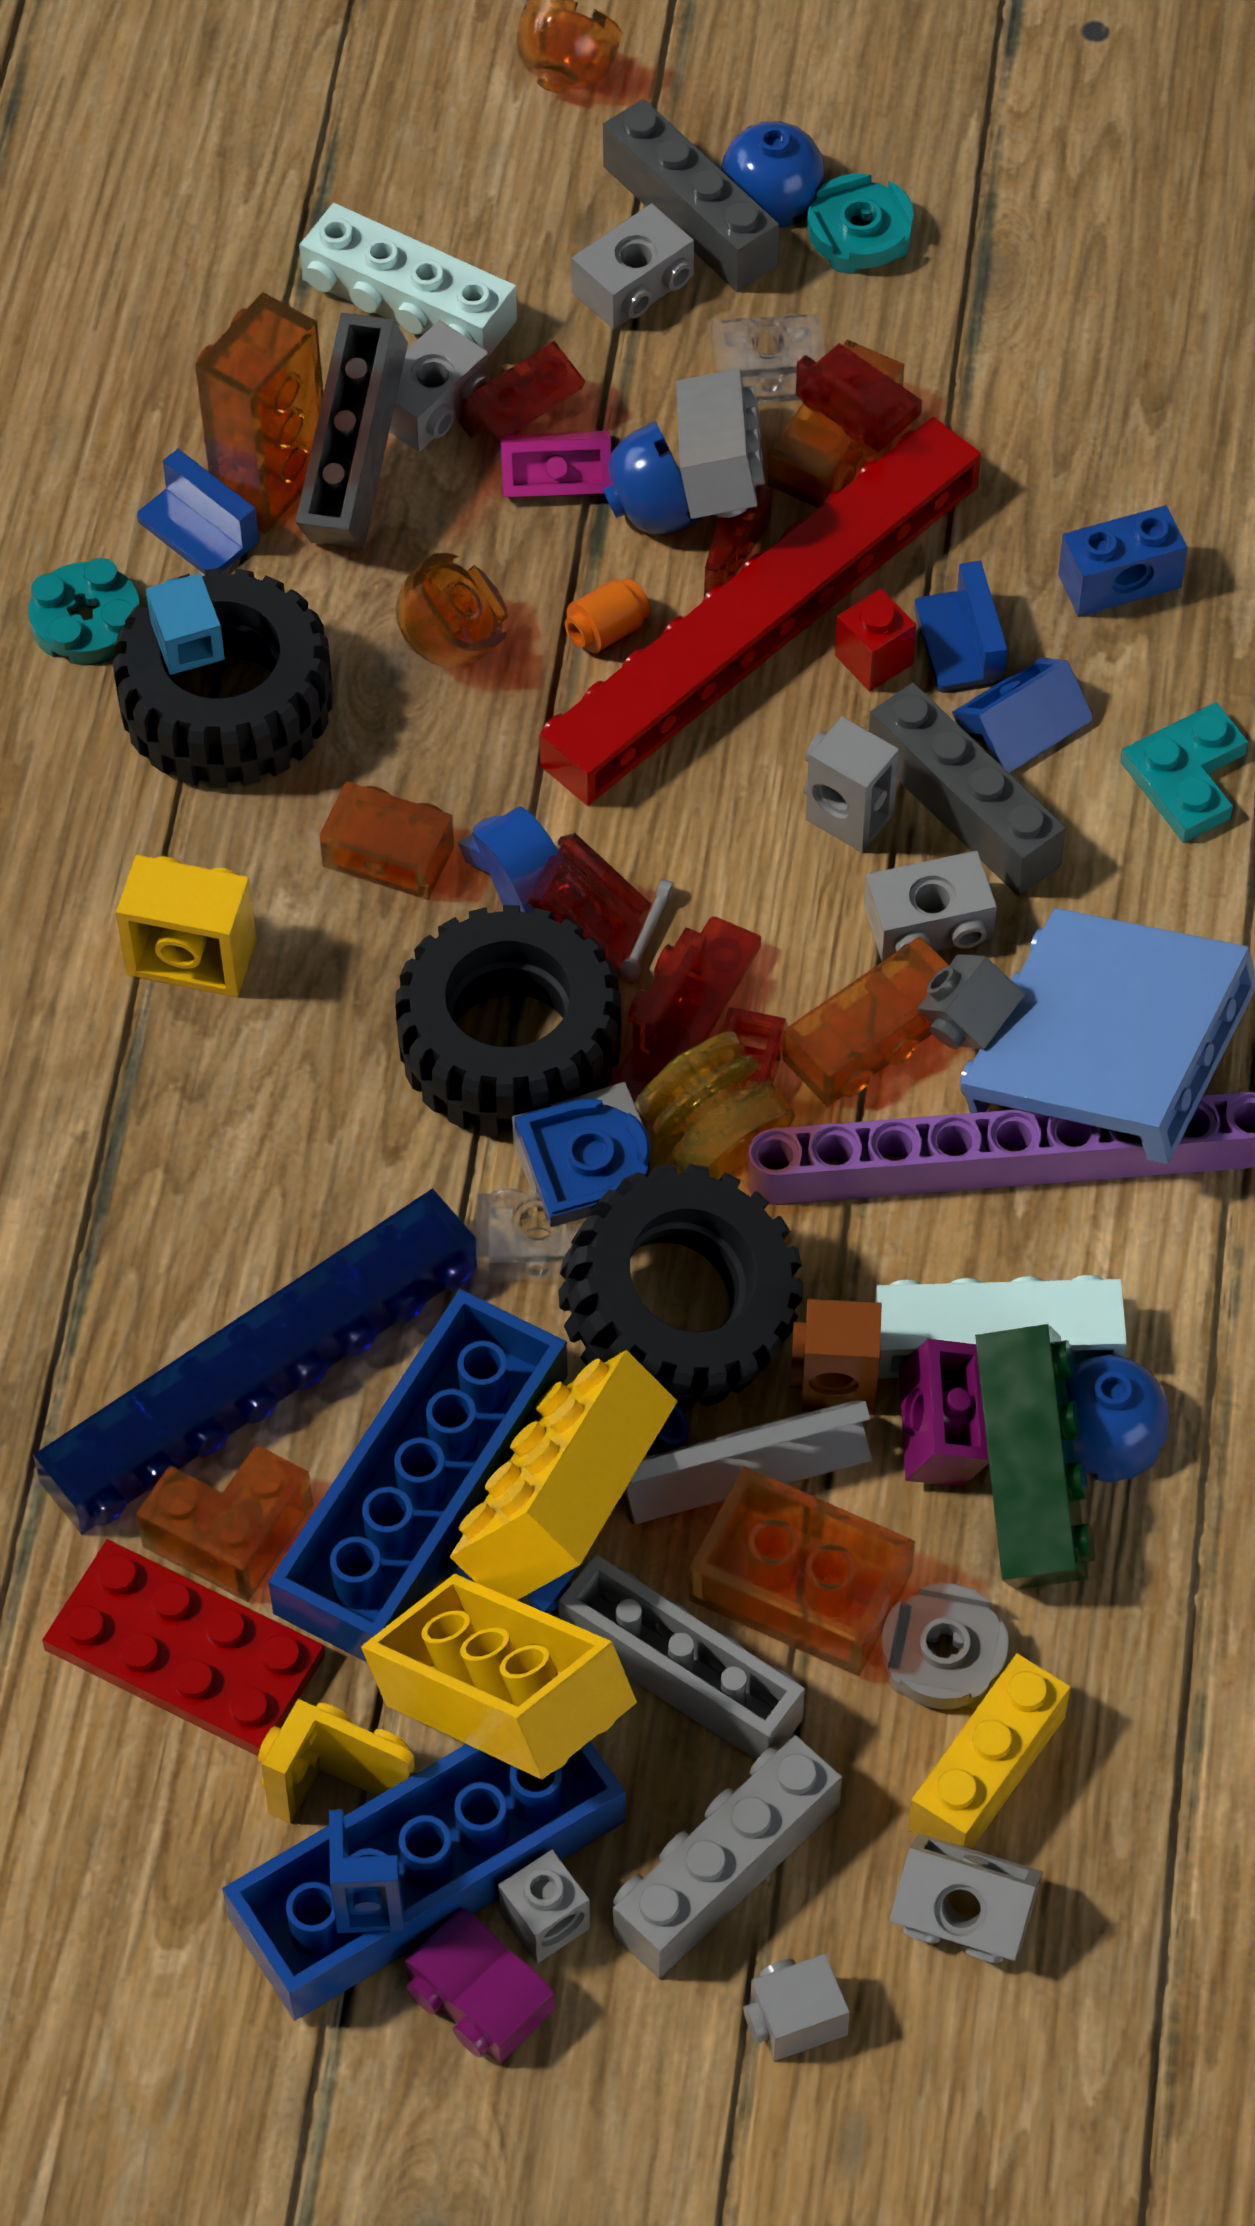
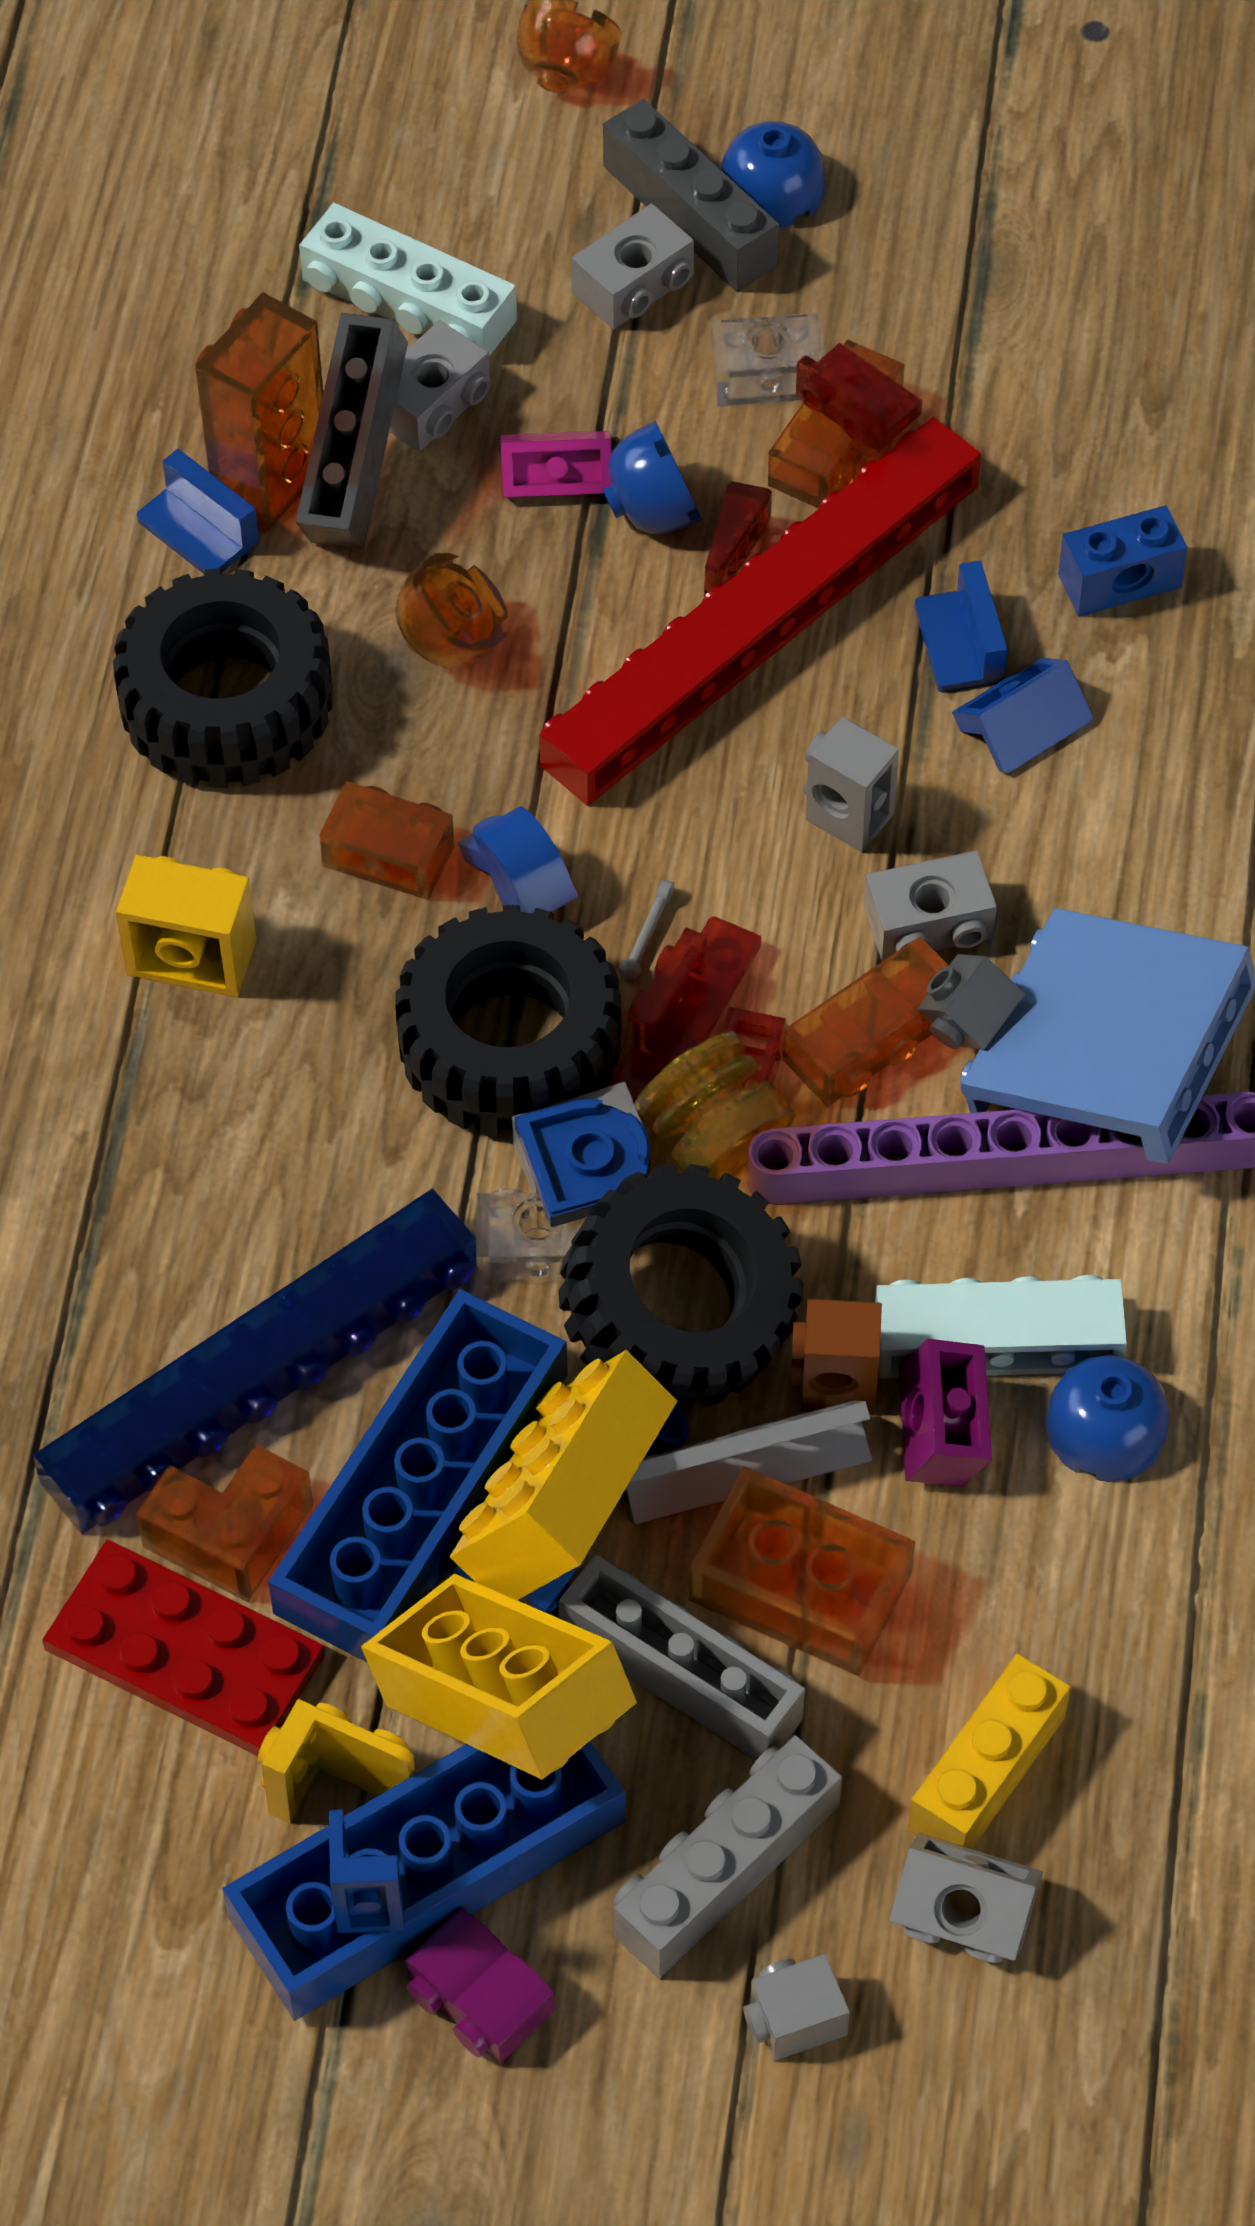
teal plate [28,558,140,665] -> none
dark azure brick [146,573,225,675] -> none
clear red bracket [458,341,585,440] -> none
light grey brick [498,1850,590,1964] -> none
clear red plate [527,833,652,970] -> none
orange brick [565,578,650,653] -> none
light grey brick [676,368,765,519] -> none
teal plate [807,173,914,274] -> none
red brick [835,588,916,692] -> none
dark grey brick [869,682,1066,897] -> none
light grey plate [881,1583,1009,1709] -> none
dark green brick [975,1324,1095,1590] -> none
teal plate [1120,702,1248,843] -> none

